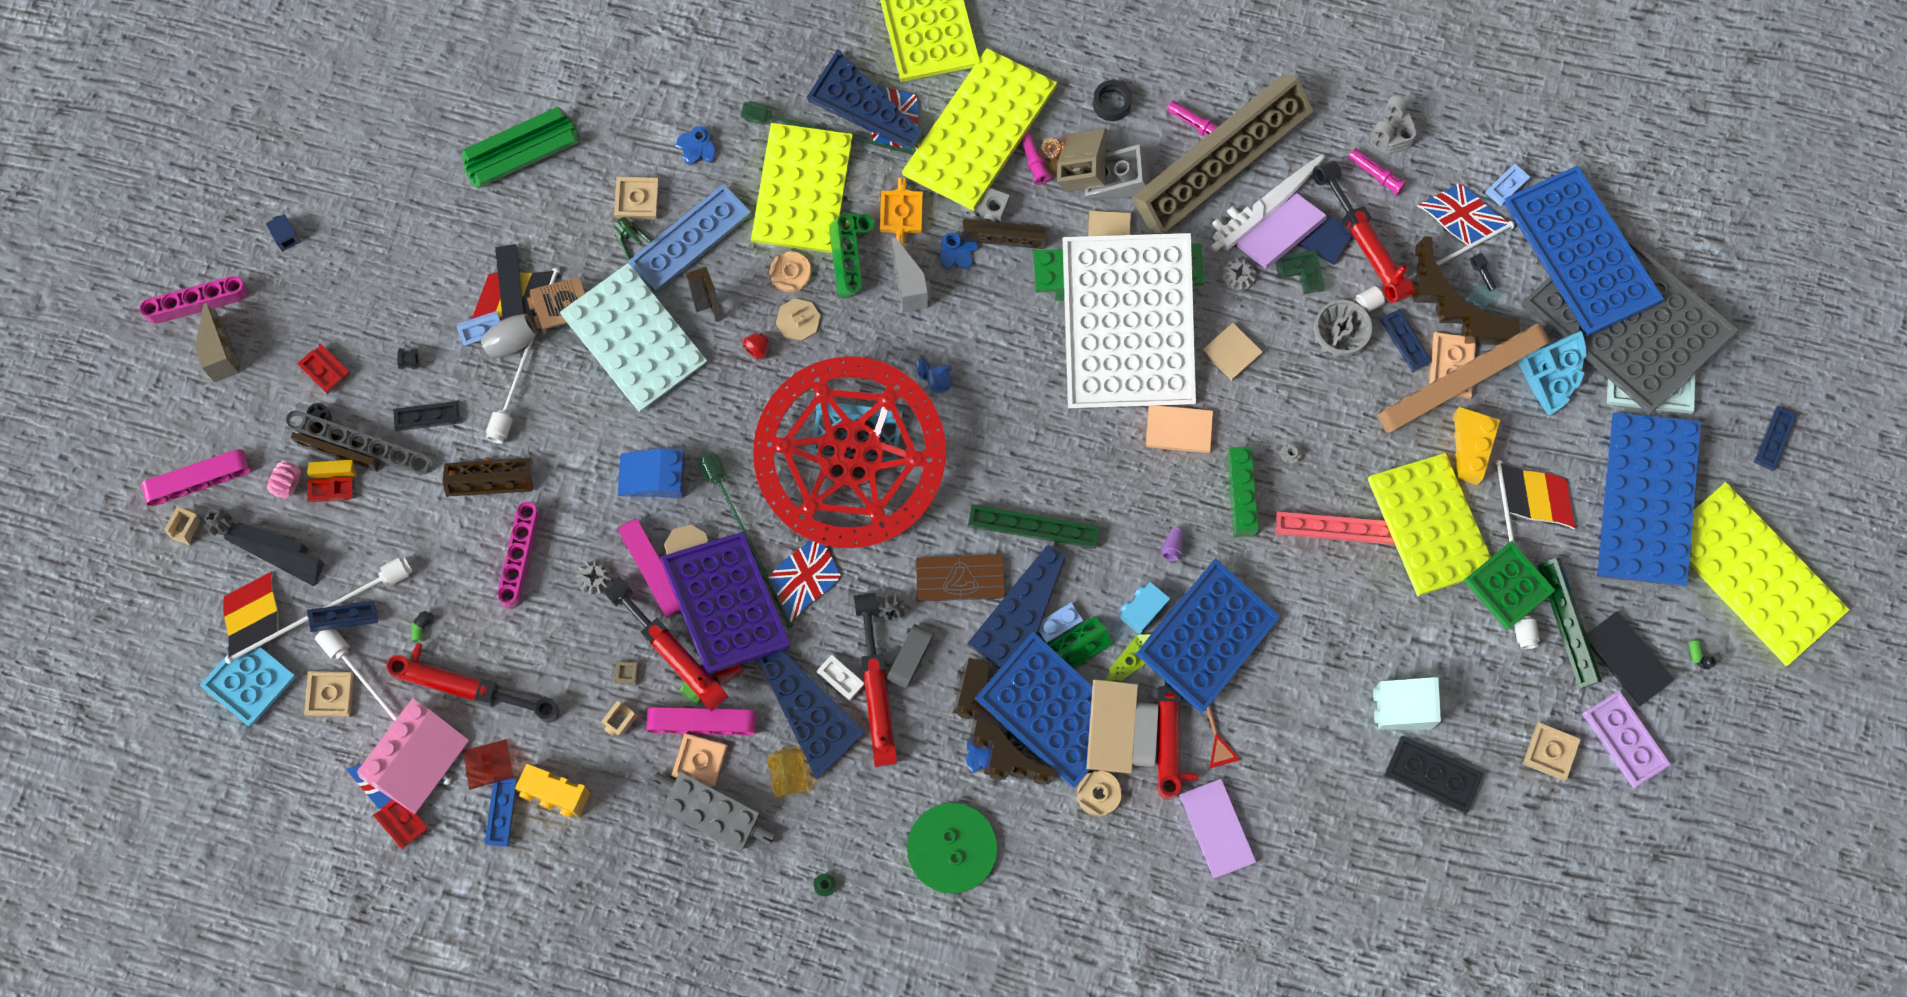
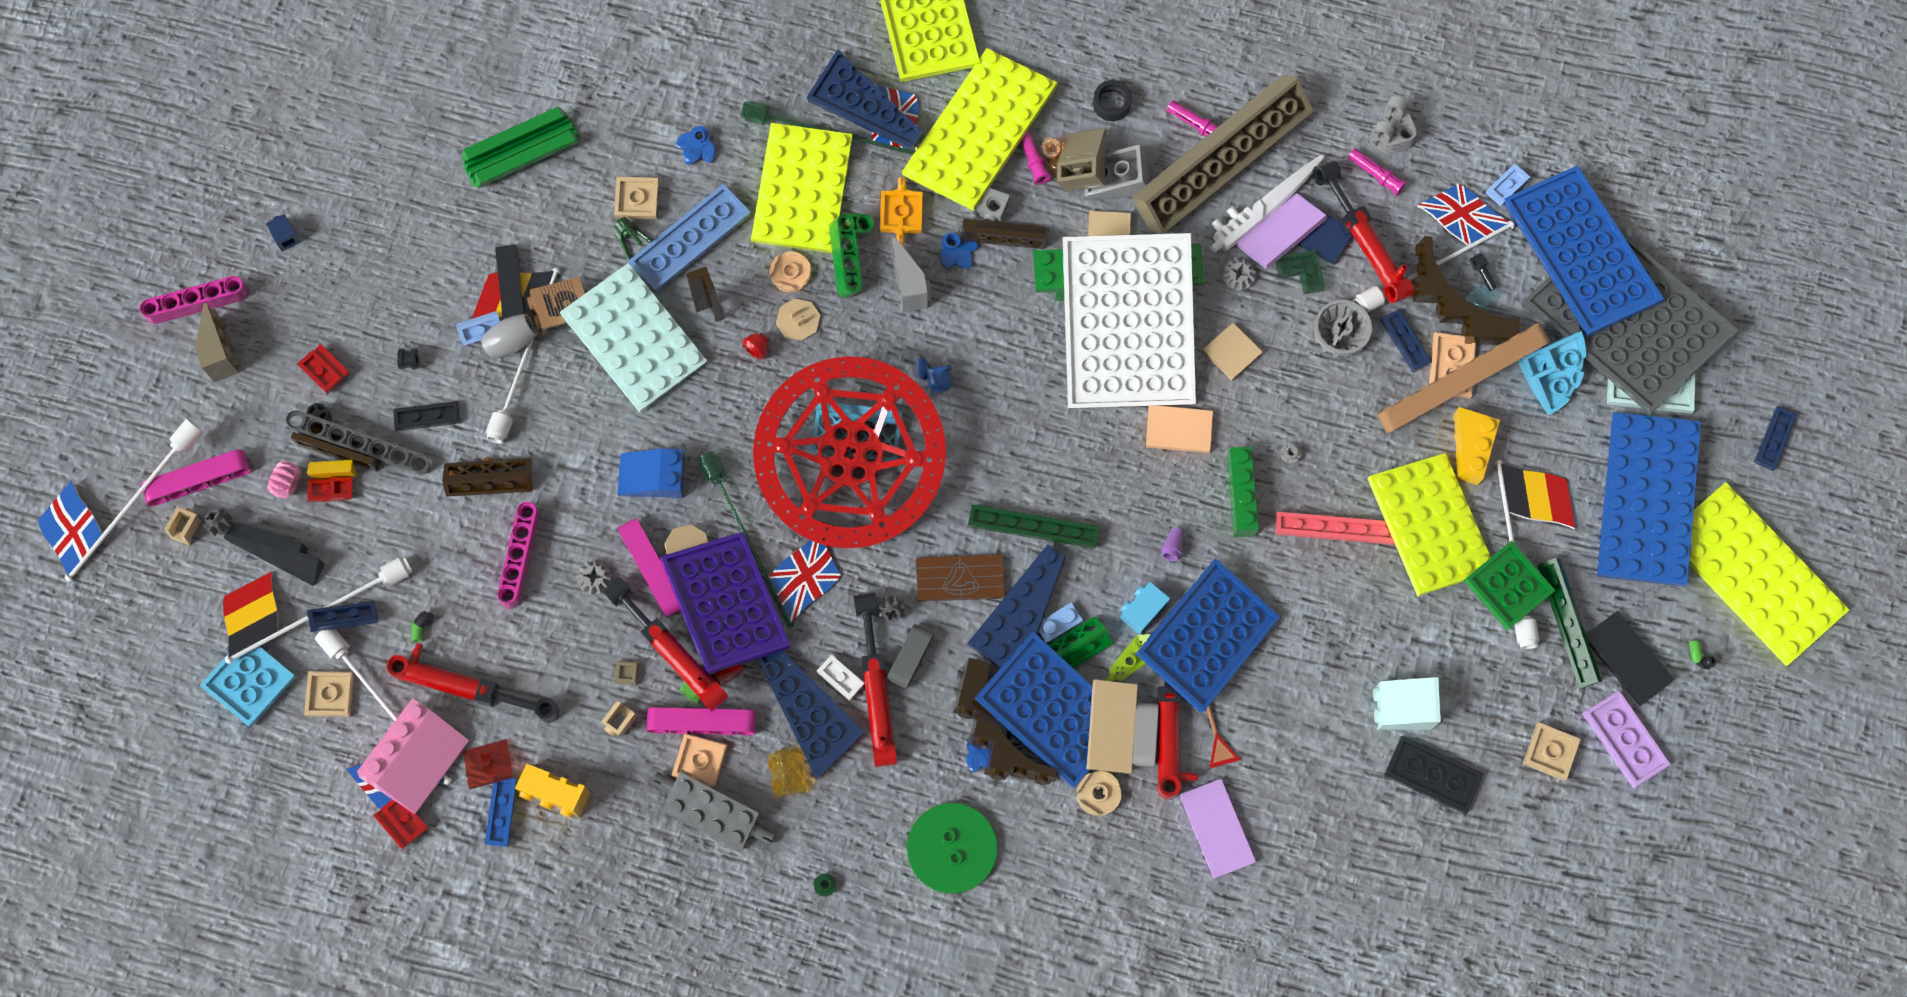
none -> flag [38,418,204,582]

